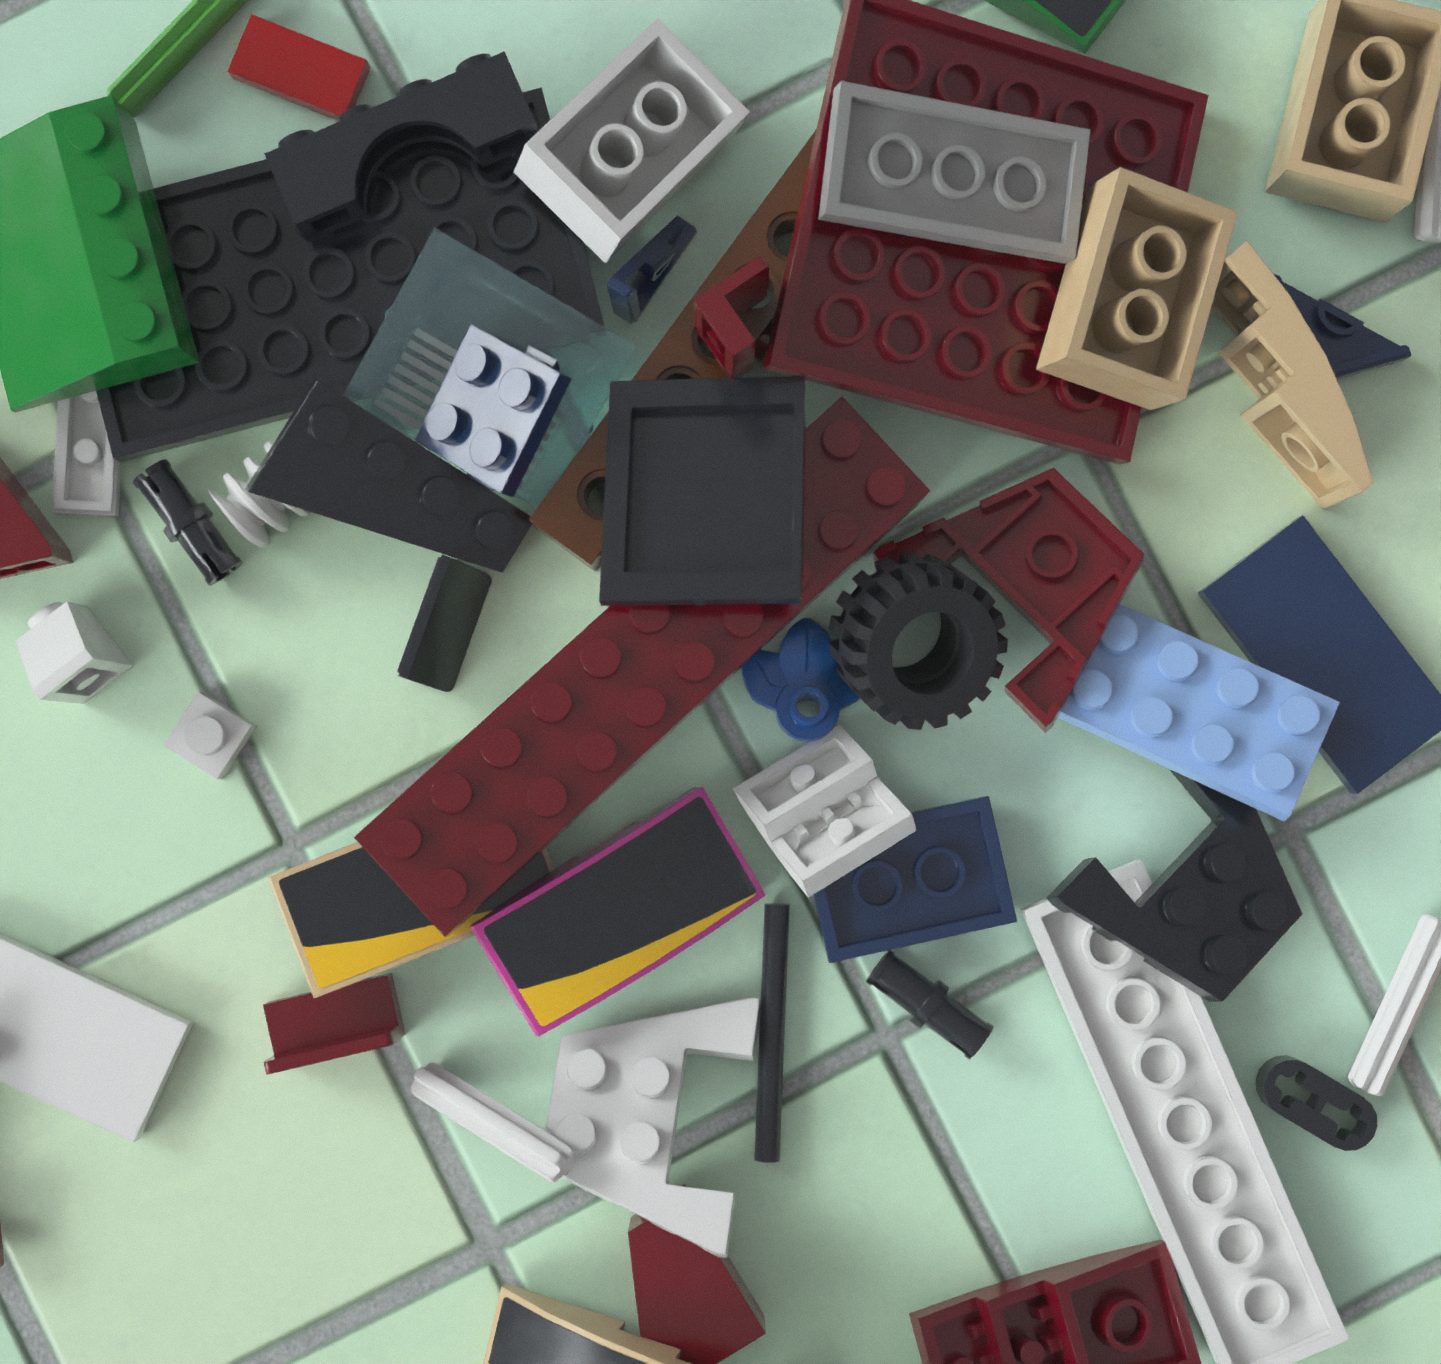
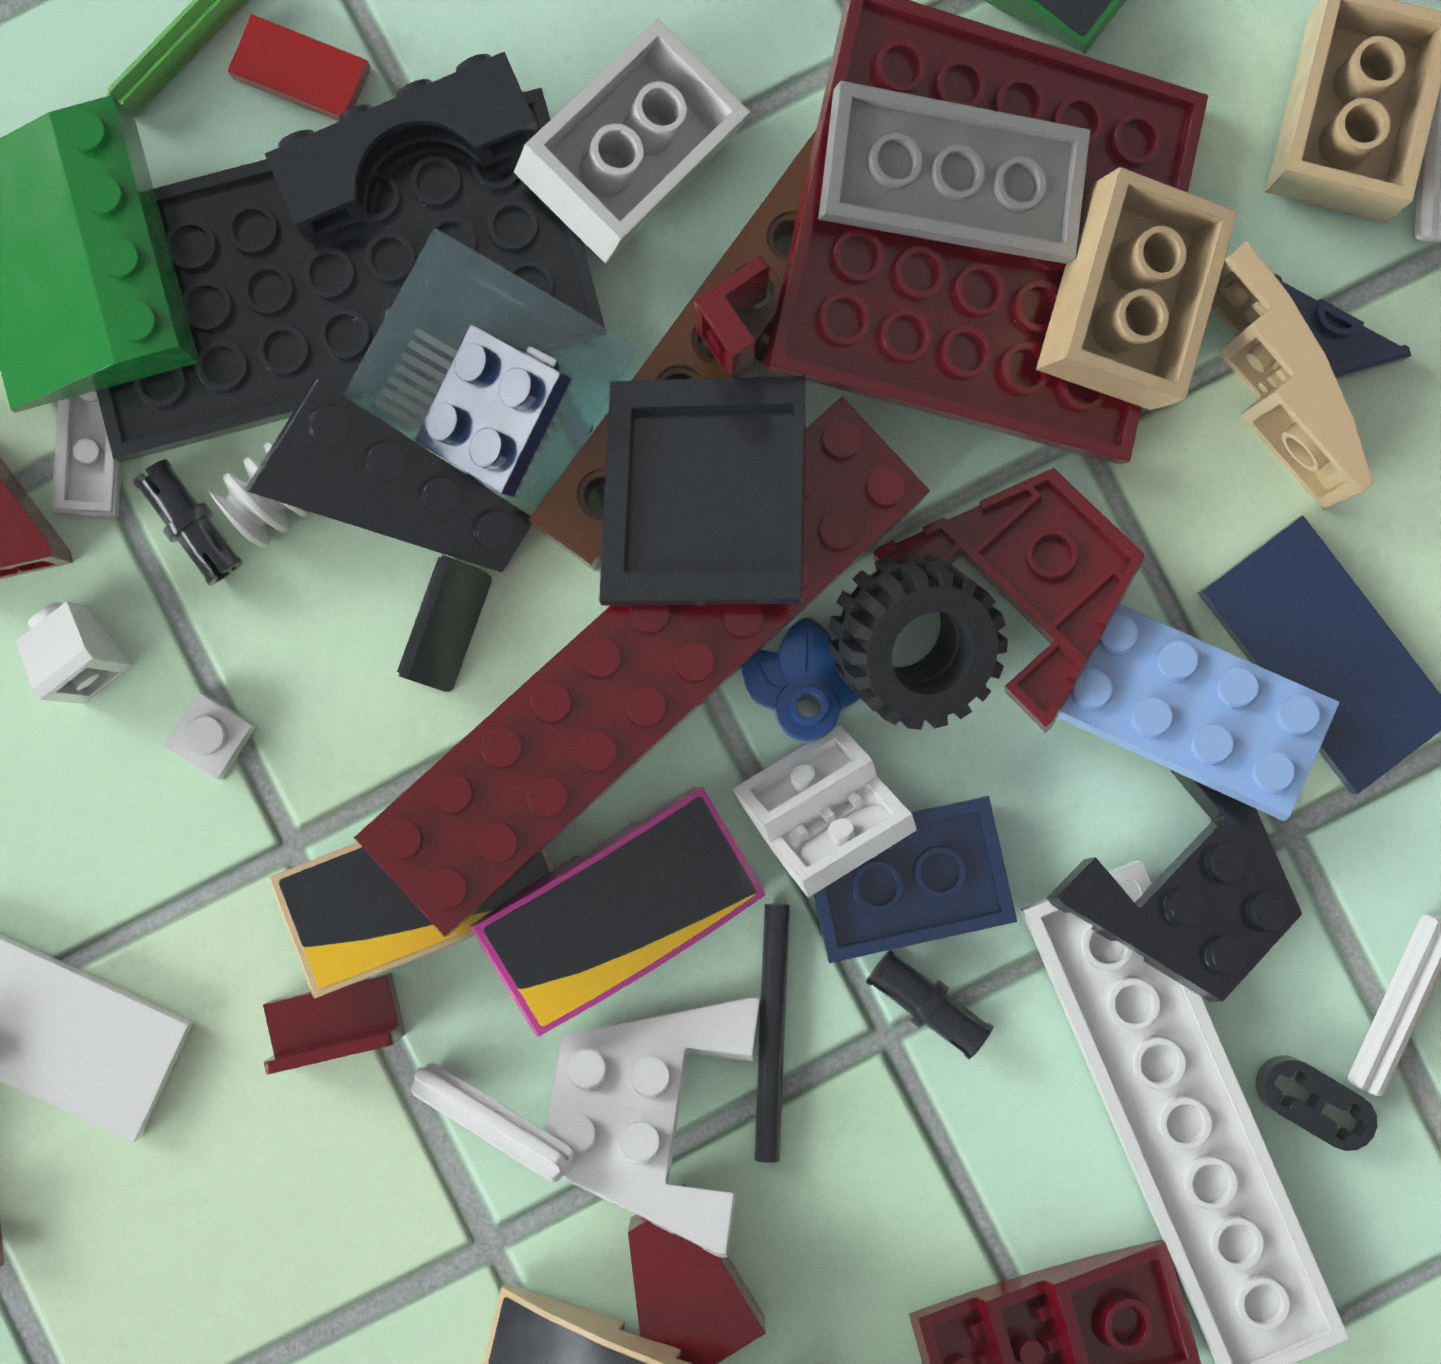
dark blue tile [607,215,697,324] -> none

